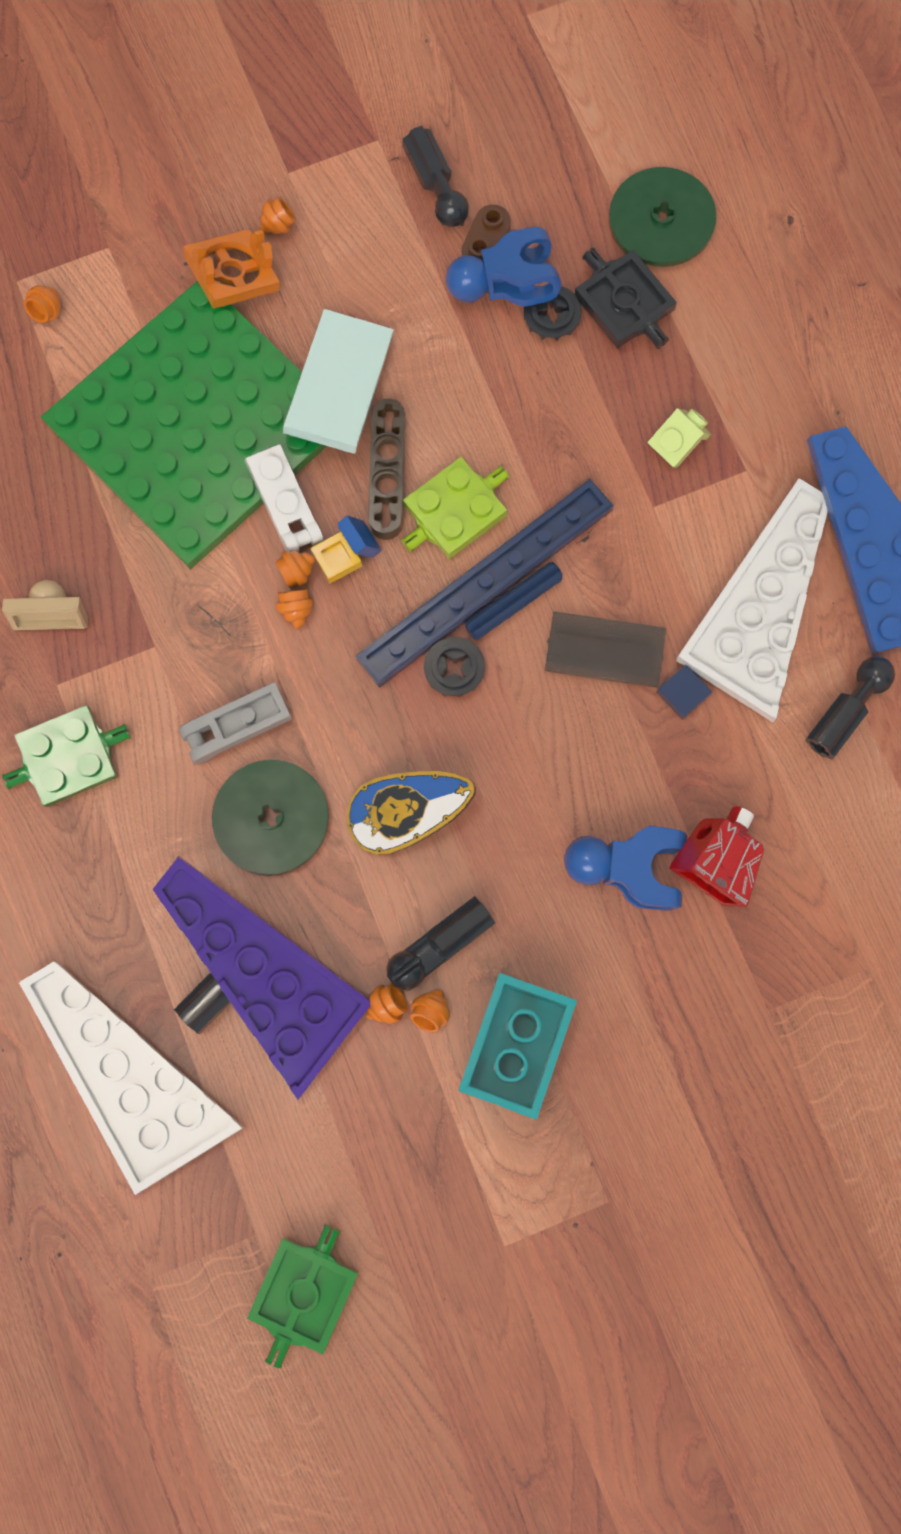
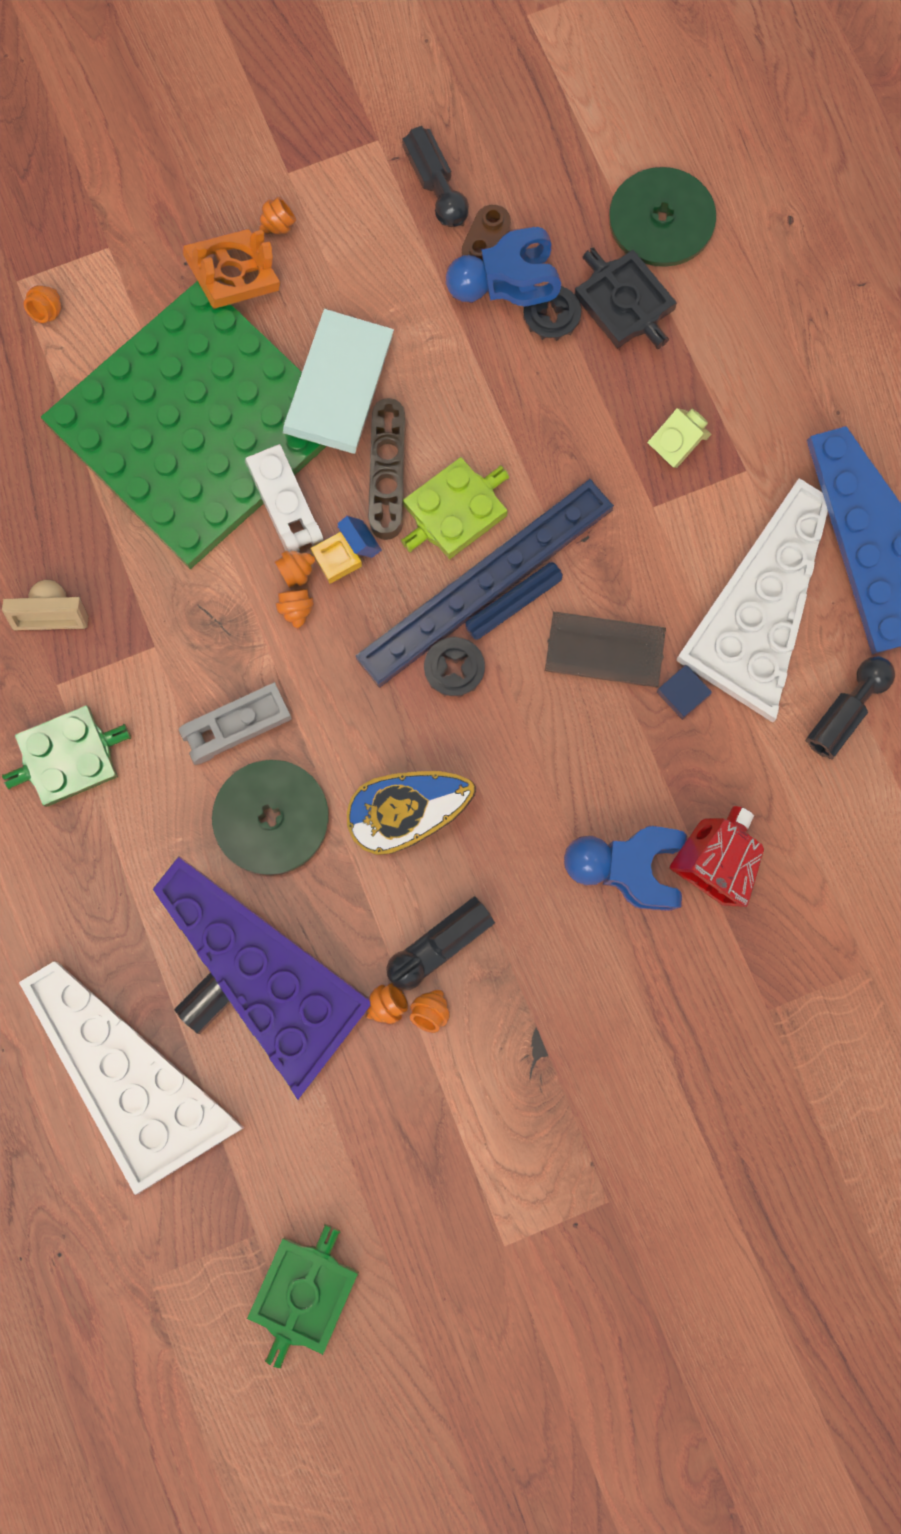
teal brick [458,973,577,1120] -> none

